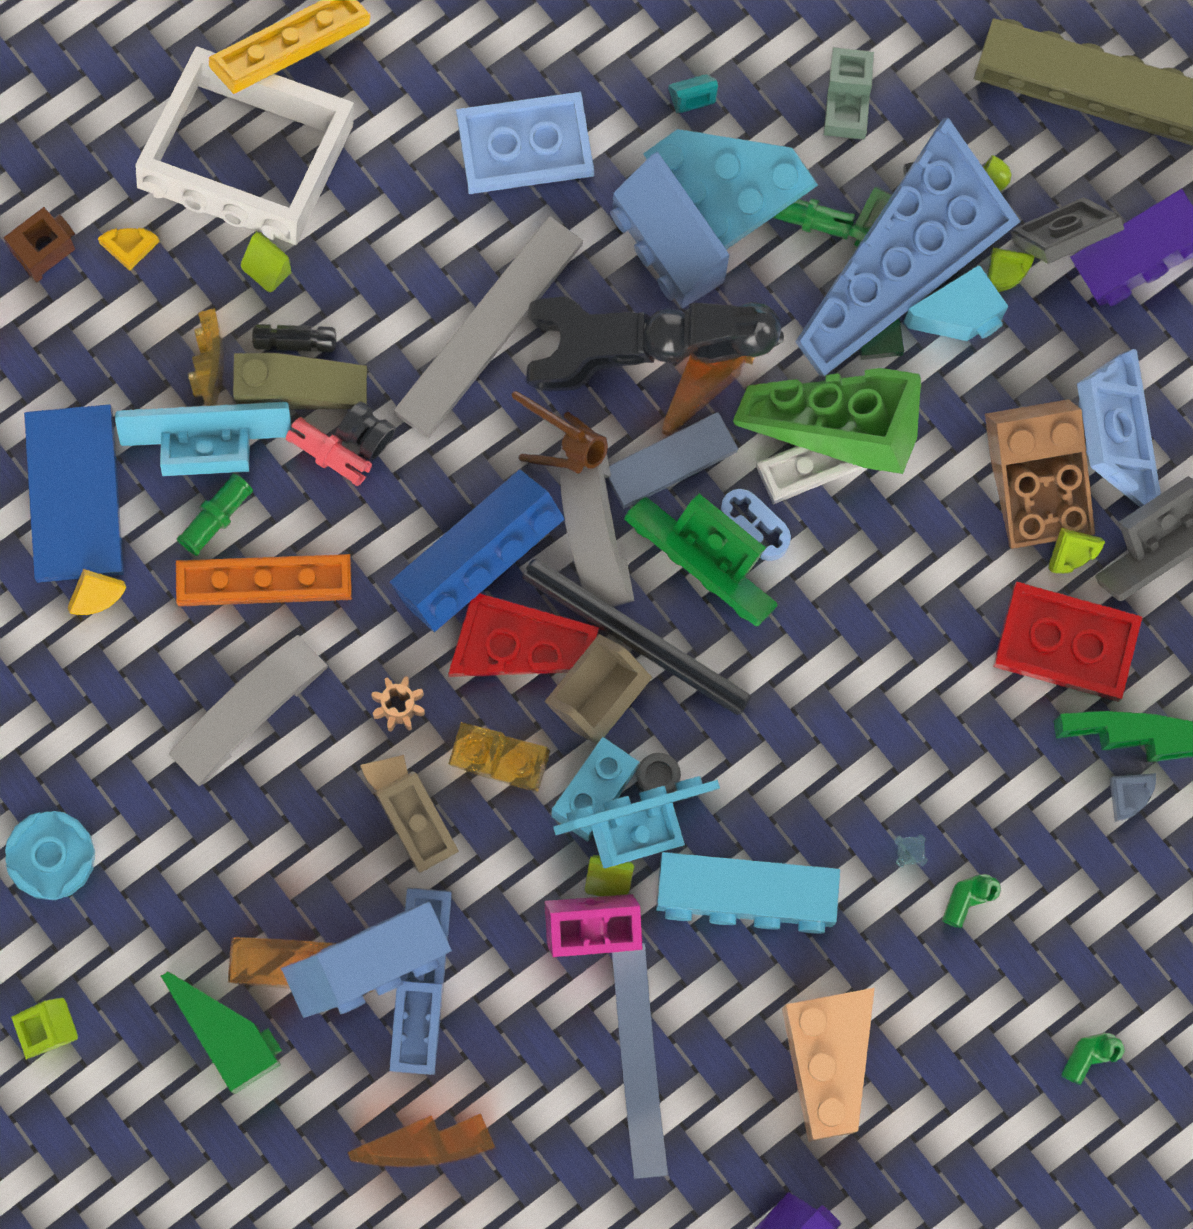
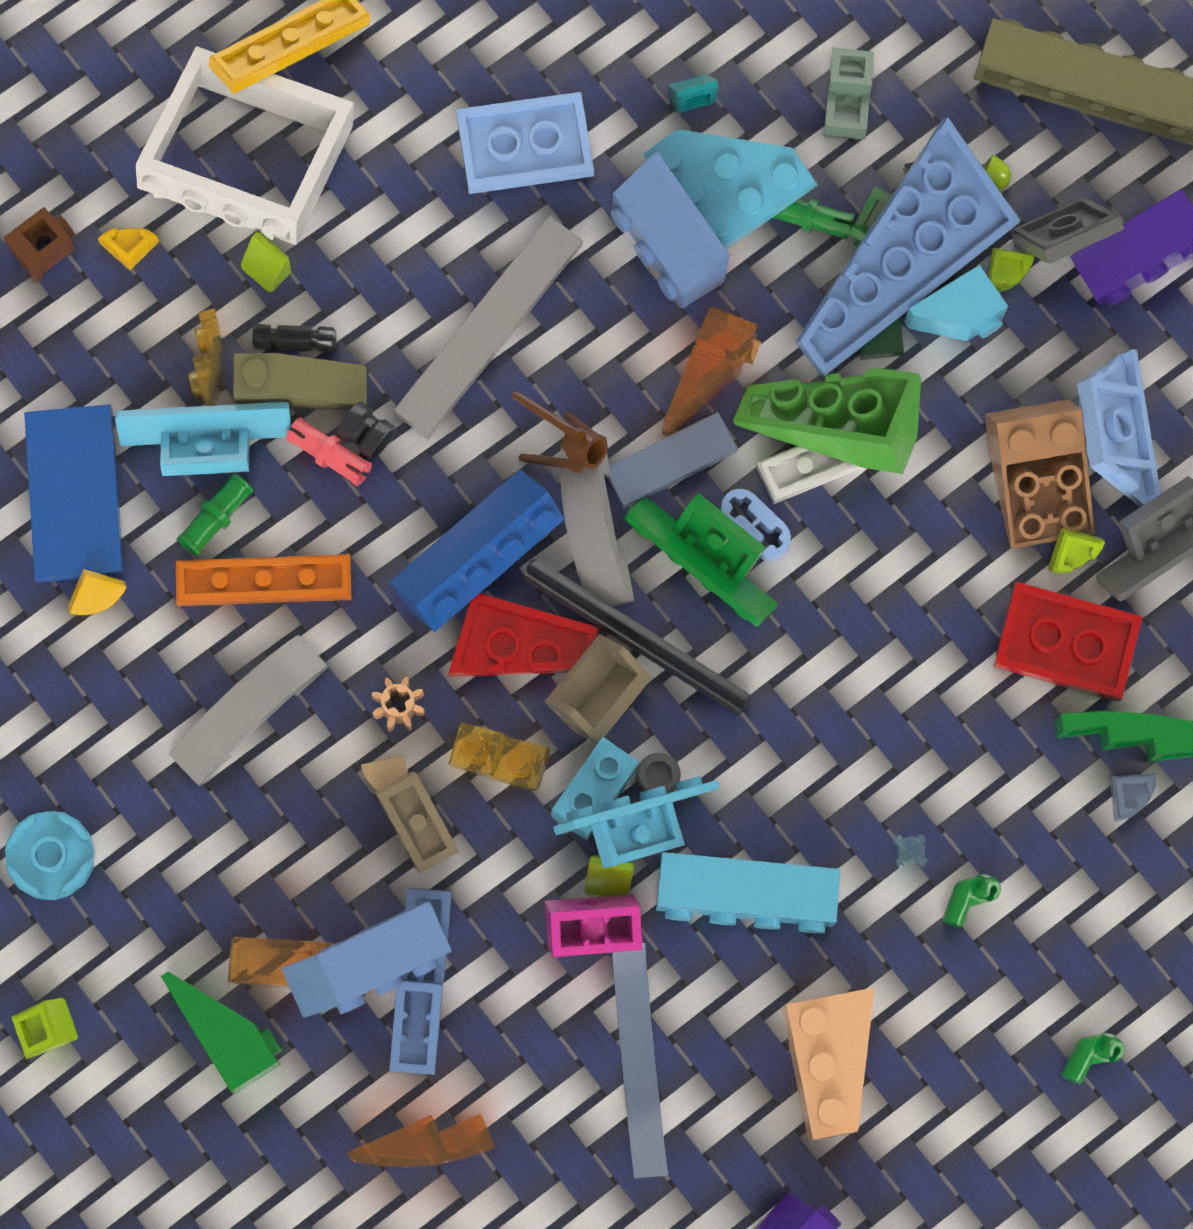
black piece [526,297,784,391] -> none

